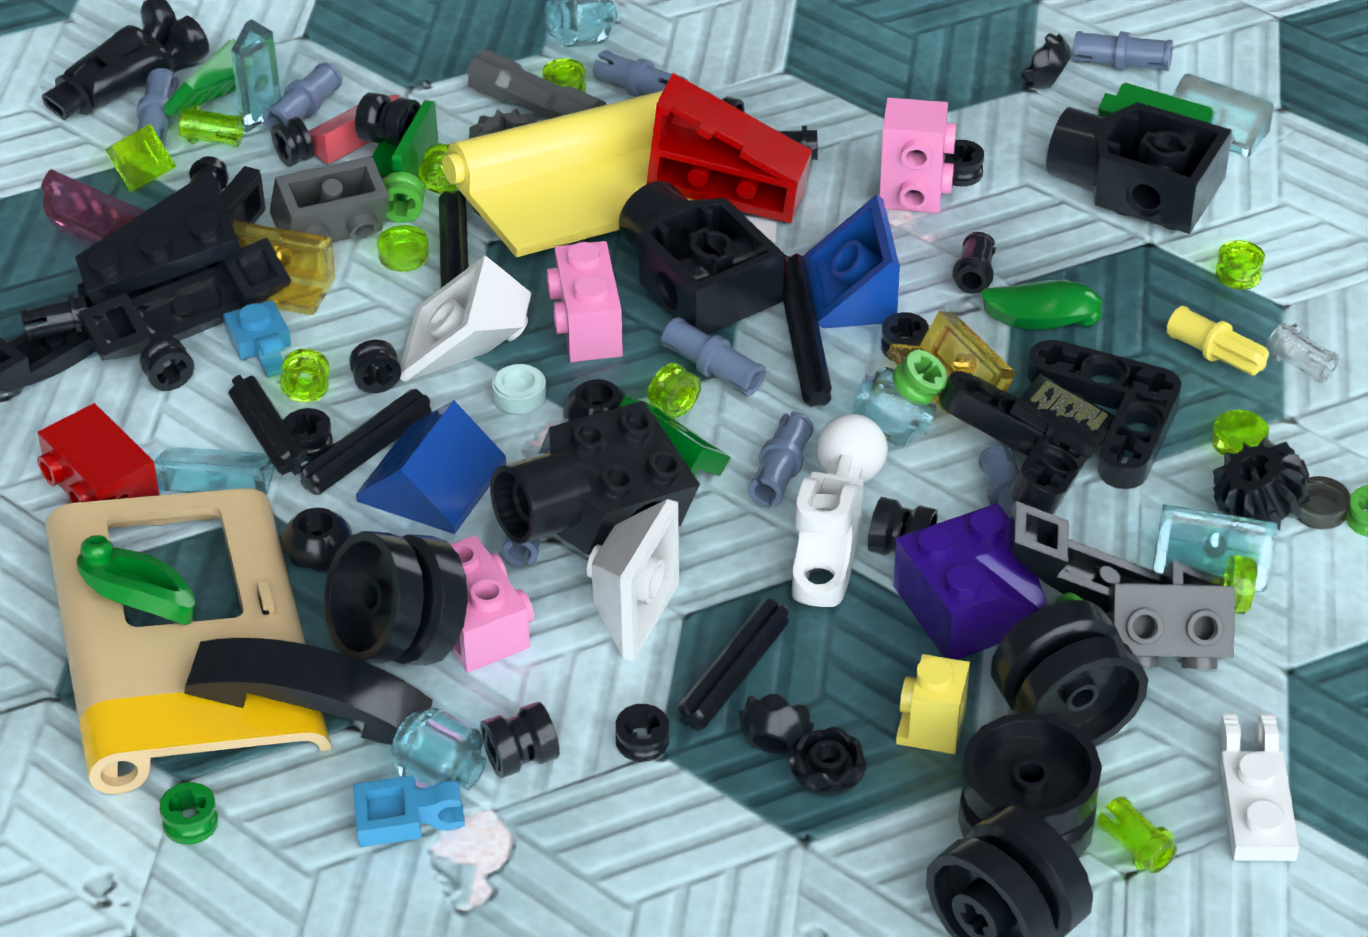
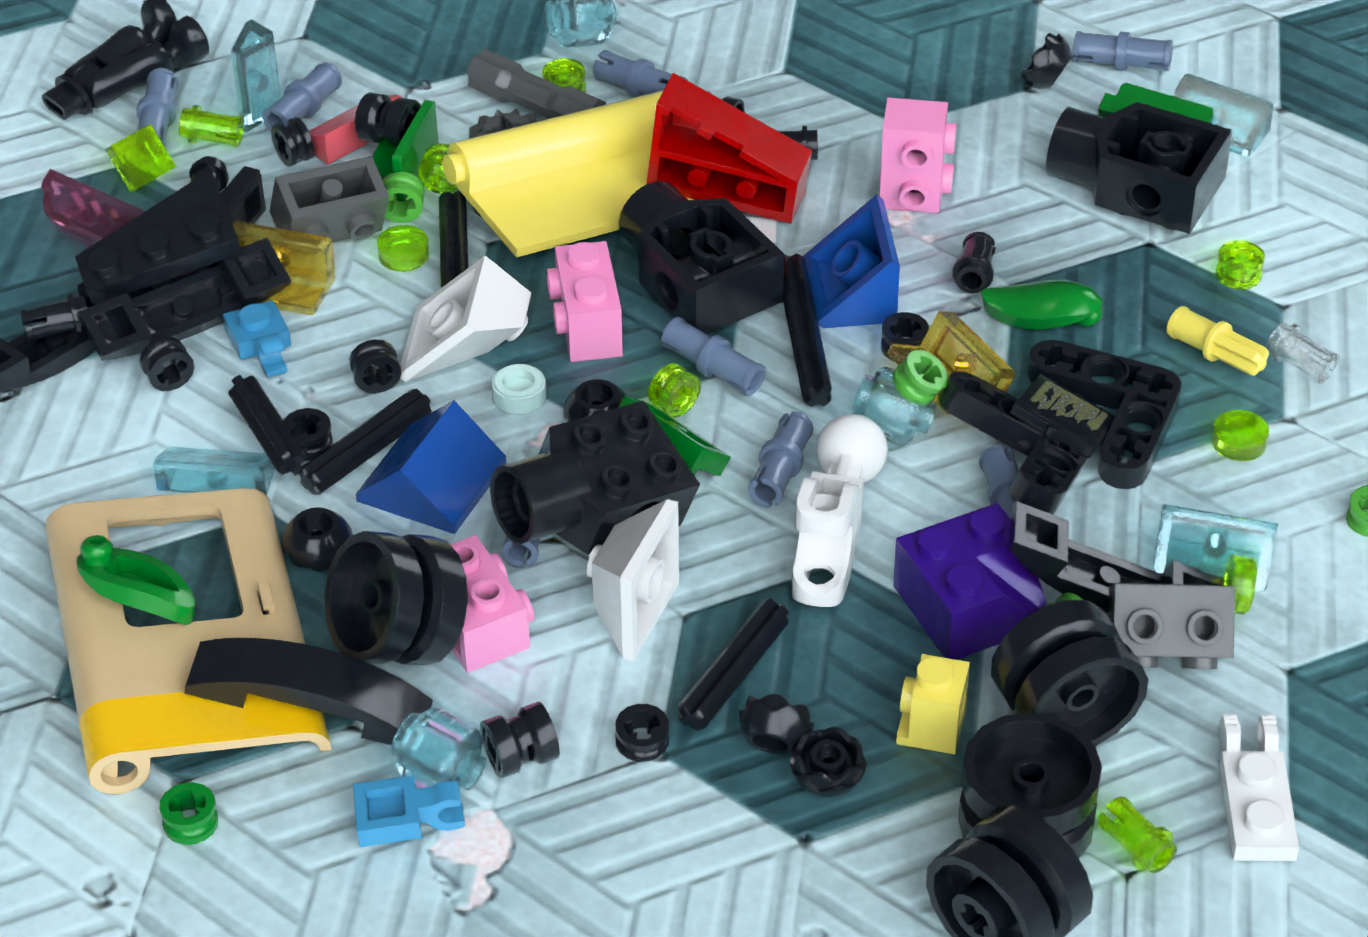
red hinge [37,403,160,529] -> none
green slope [163,39,258,117] -> none
clear neon green bush [280,349,330,402] -> none
black wheel [867,496,938,556] -> none
black bush [944,140,984,187] -> none
black gear [1213,437,1311,535] -> none
clear smoke tile [1296,476,1351,529] -> none

